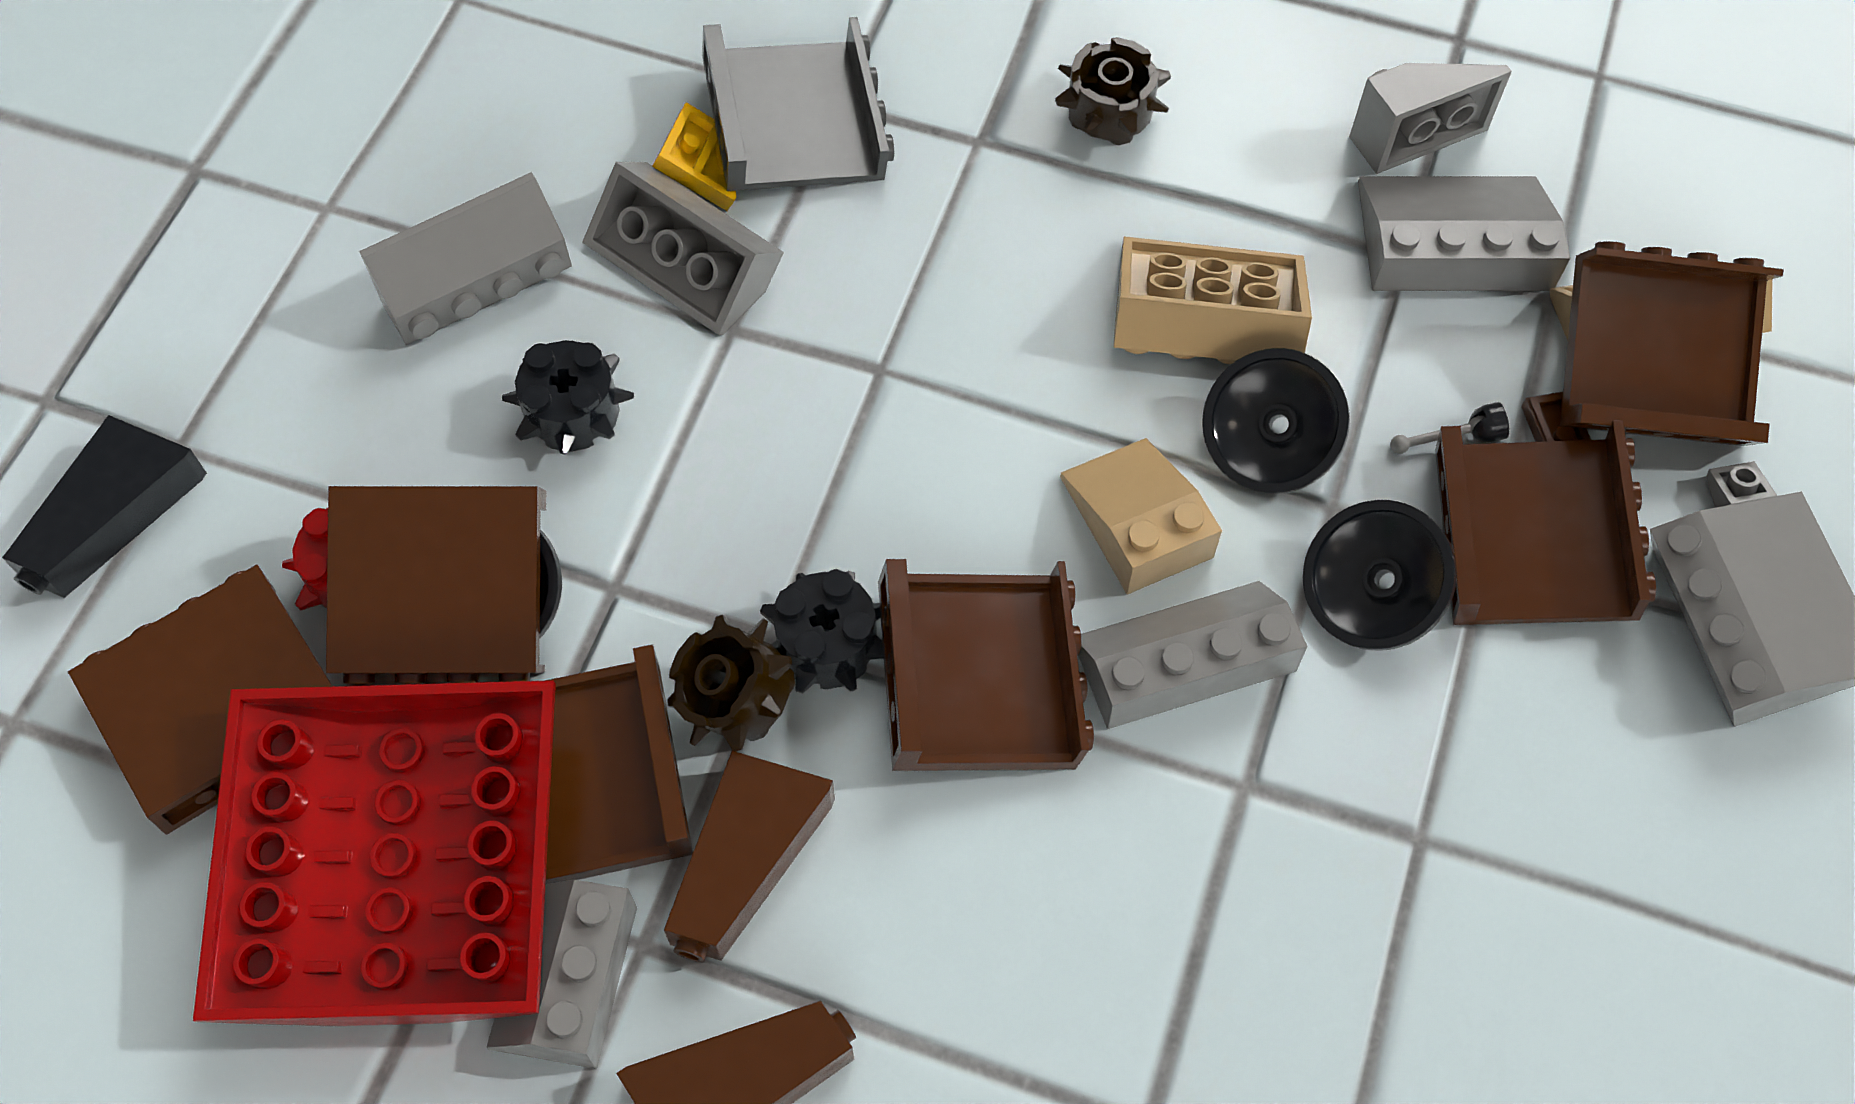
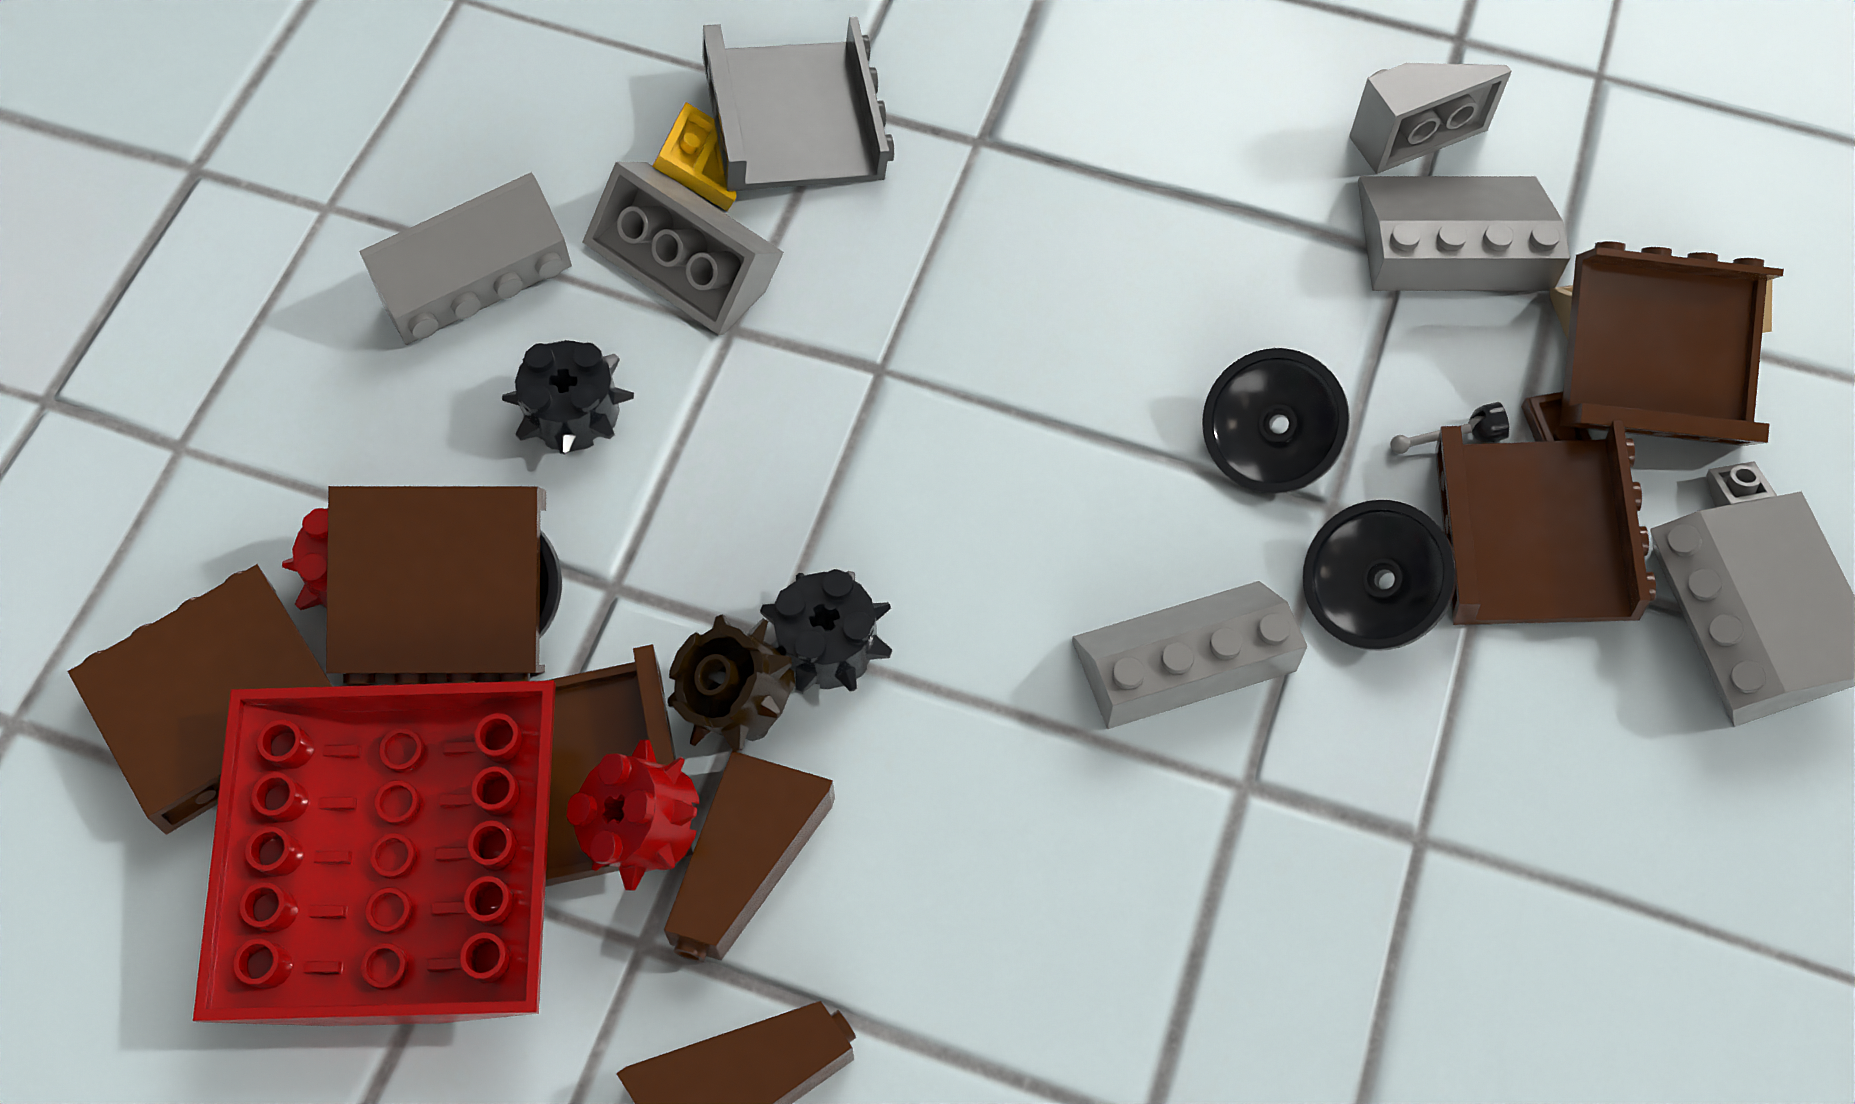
black slope [2,415,207,598] -> none
light grey slope [487,879,637,1069] -> none
reddish brown panel [878,559,1094,771] -> none
dark brown brick [1055,37,1171,145] -> none
tan slope [1060,438,1222,595] -> none
tan slope [1114,236,1312,364] -> none
none -> red brick [566,739,699,891]

